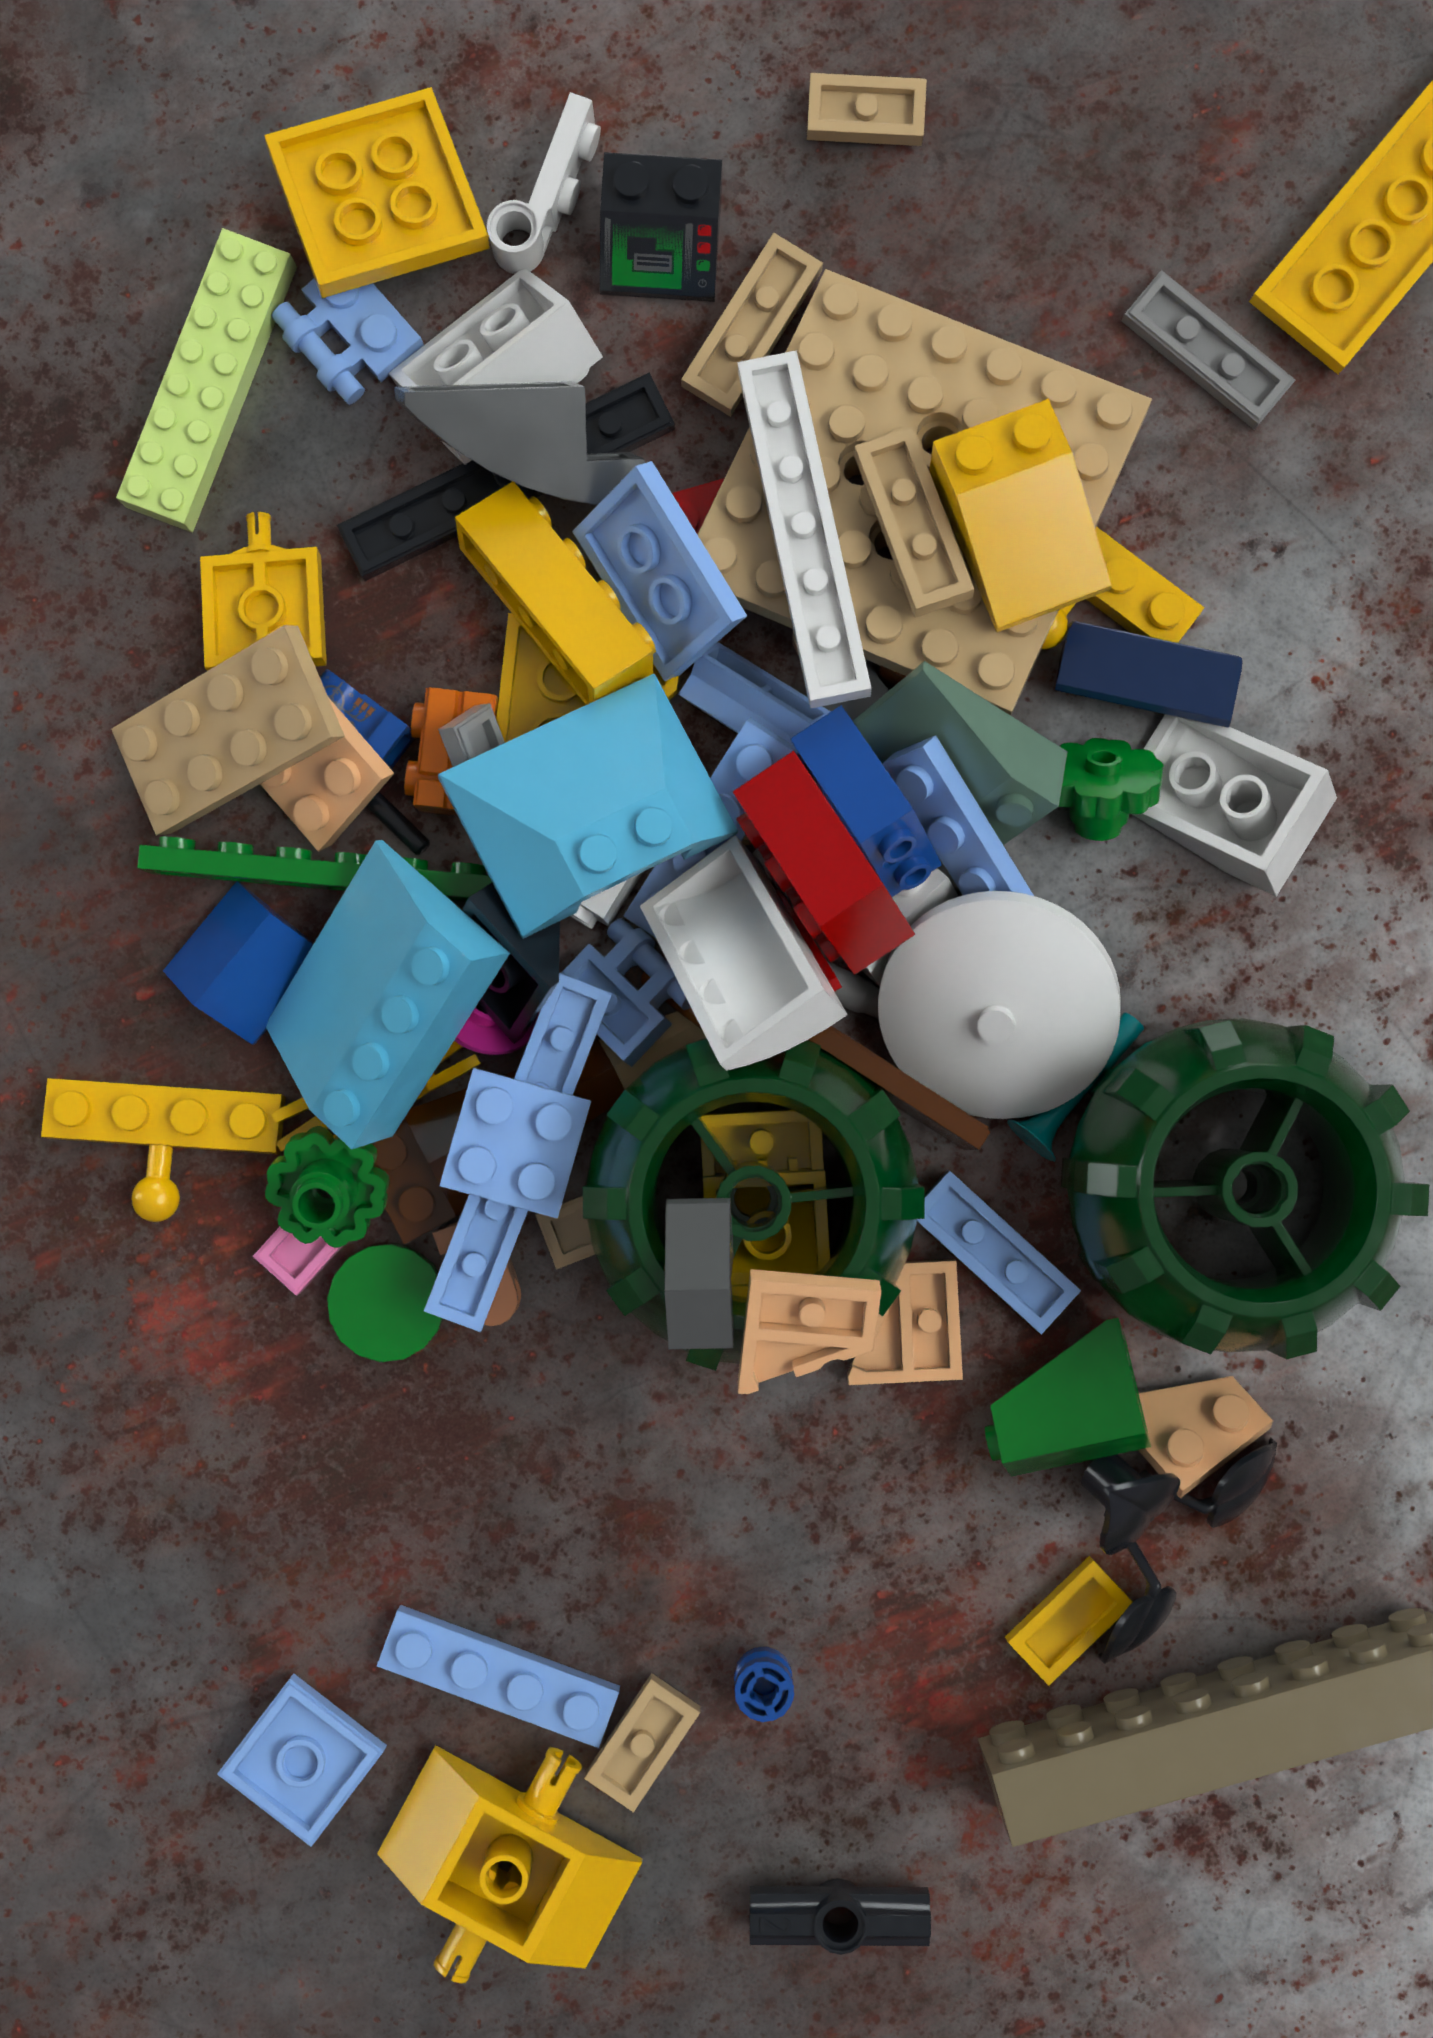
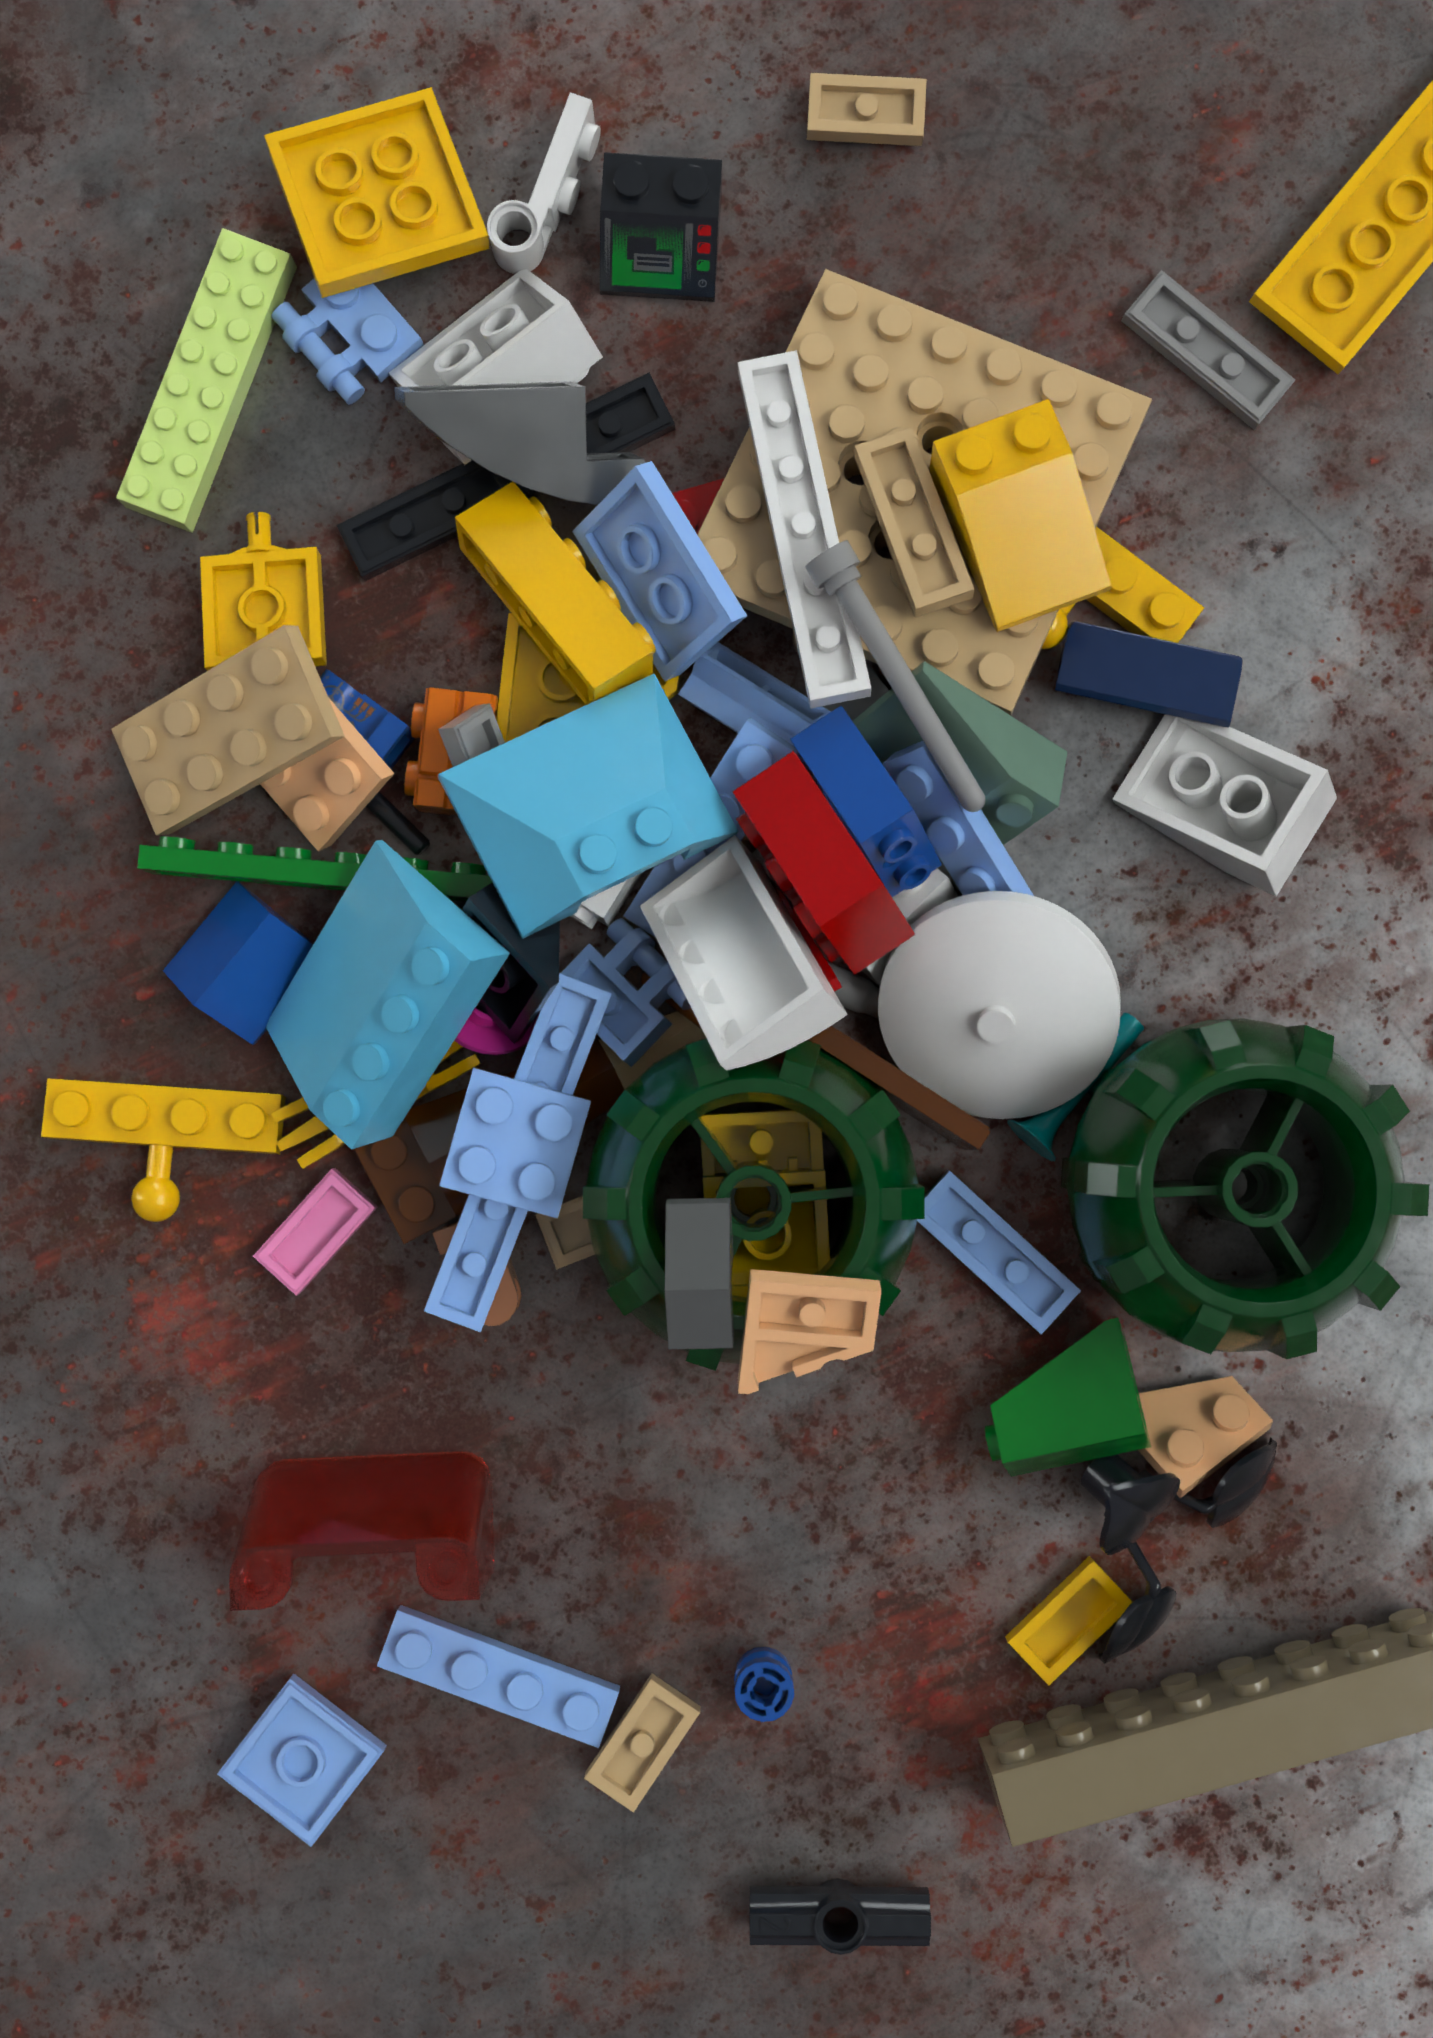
green plant [265,1126,390,1248] -> none
green tile [327,1243,443,1362] -> none
yellow slope [377,1745,643,1984] -> none
tan plate [681,233,823,417] -> none
light nougat wing [847,1259,963,1385] -> none
green plant [1059,738,1164,841] -> none
none -> clear red windscreen [229,1451,495,1611]
none -> light grey piece [805,540,985,812]

